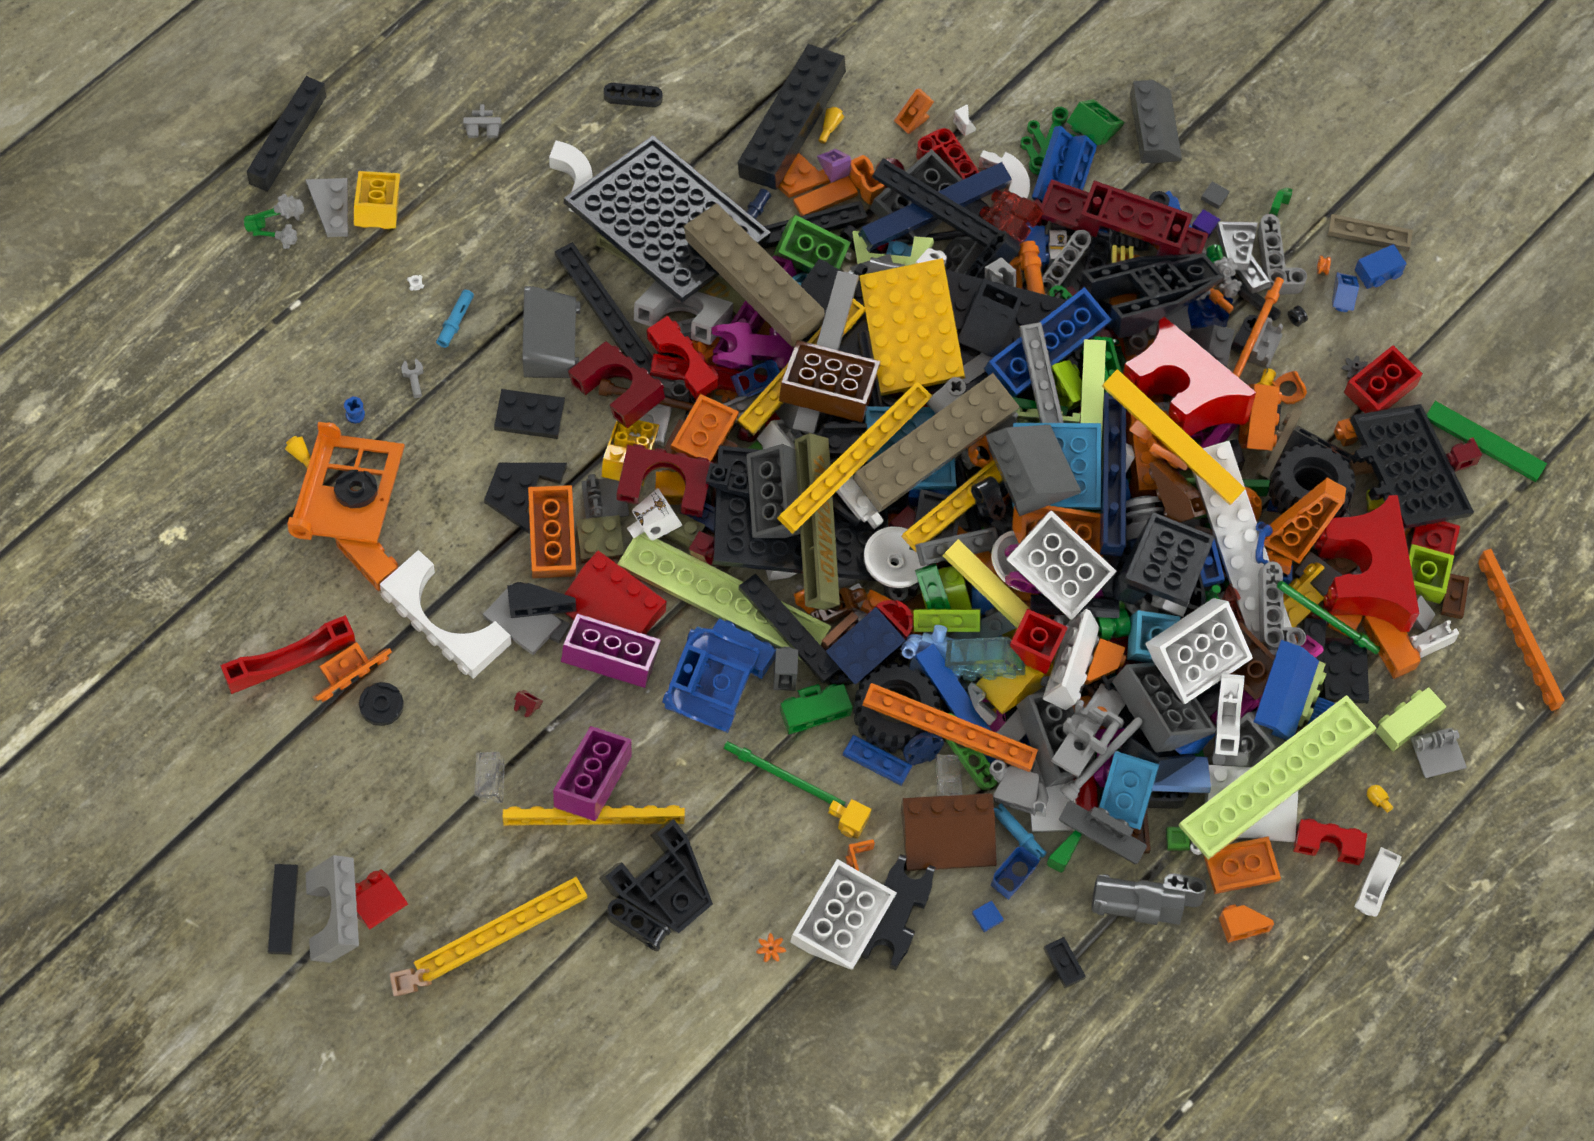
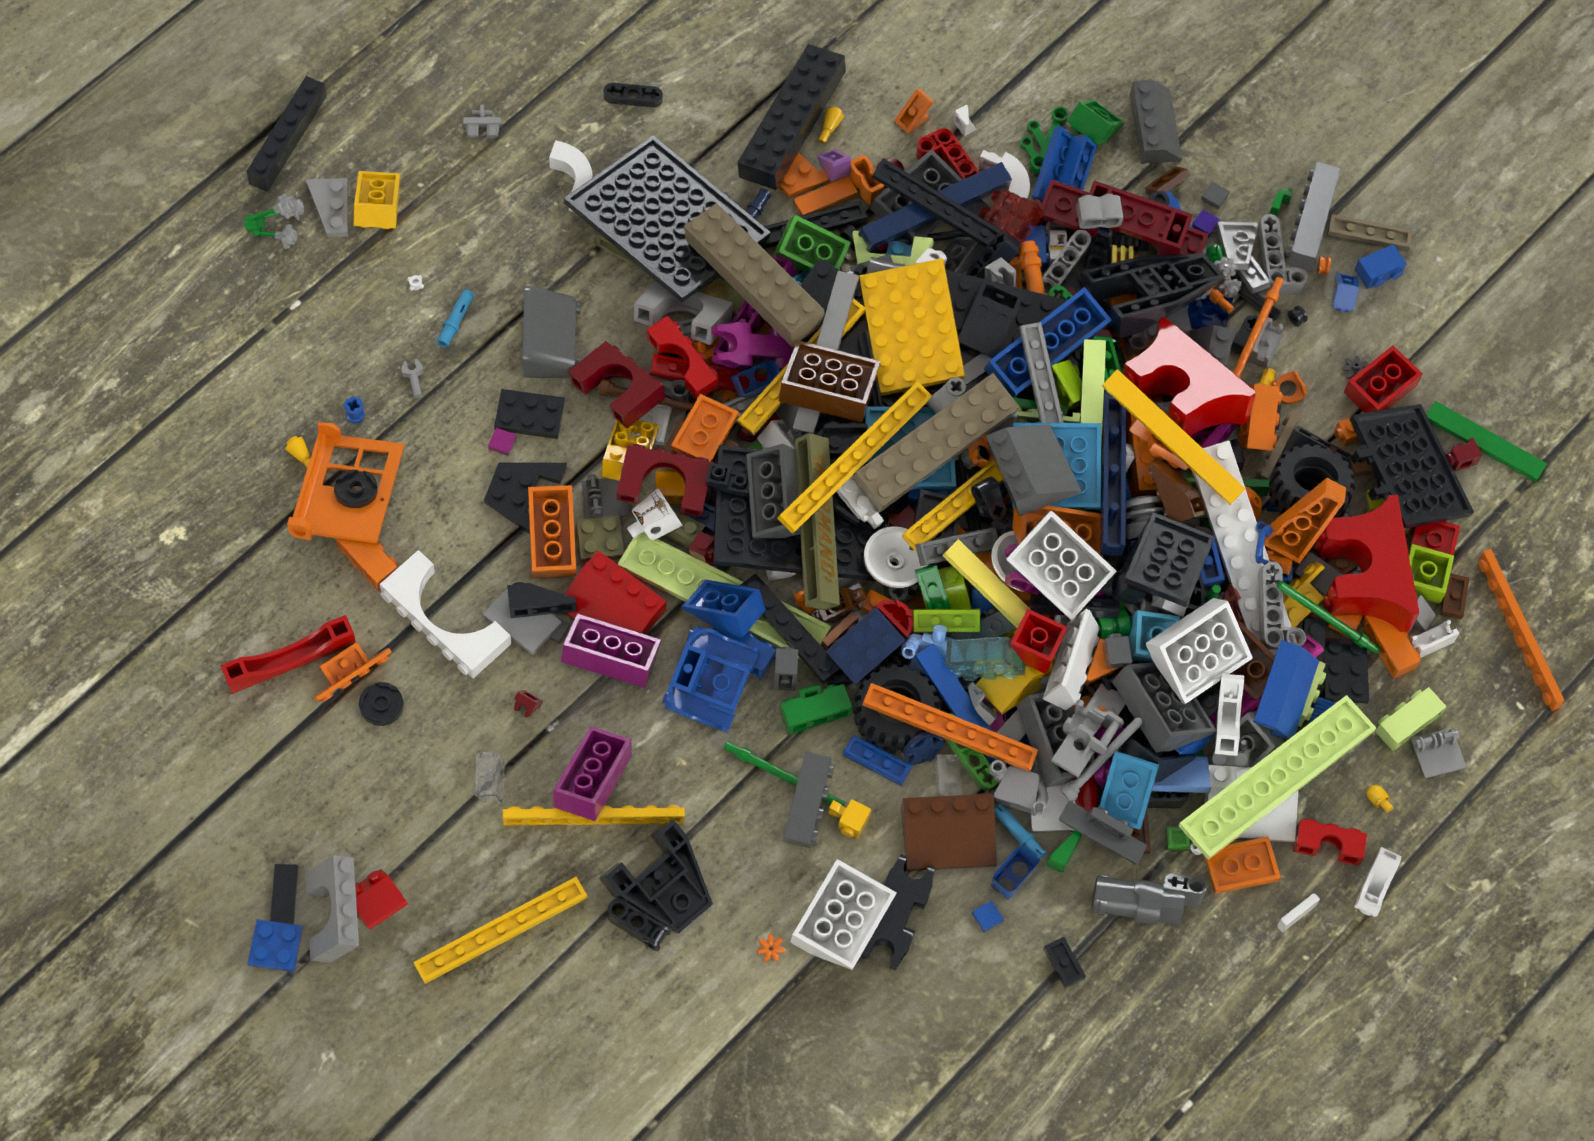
medium nougat plate [390,968,432,996] -> none
black plate [555,242,652,376] -> none
orange bracket [846,839,875,871] -> none
orange slope [1219,905,1274,943] -> none
none -> blue plate [248,919,303,972]
none -> magenta tile [488,428,517,456]
none -> blue slope [682,579,766,637]
none -> dark grey brick [783,751,835,848]
none -> light grey brick [1076,194,1123,229]
none -> dark grey brick [1102,633,1132,669]
none -> reddish brown plate [1145,166,1190,195]
none -> white tile [1277,893,1320,933]
none -> brick [1286,162,1341,271]

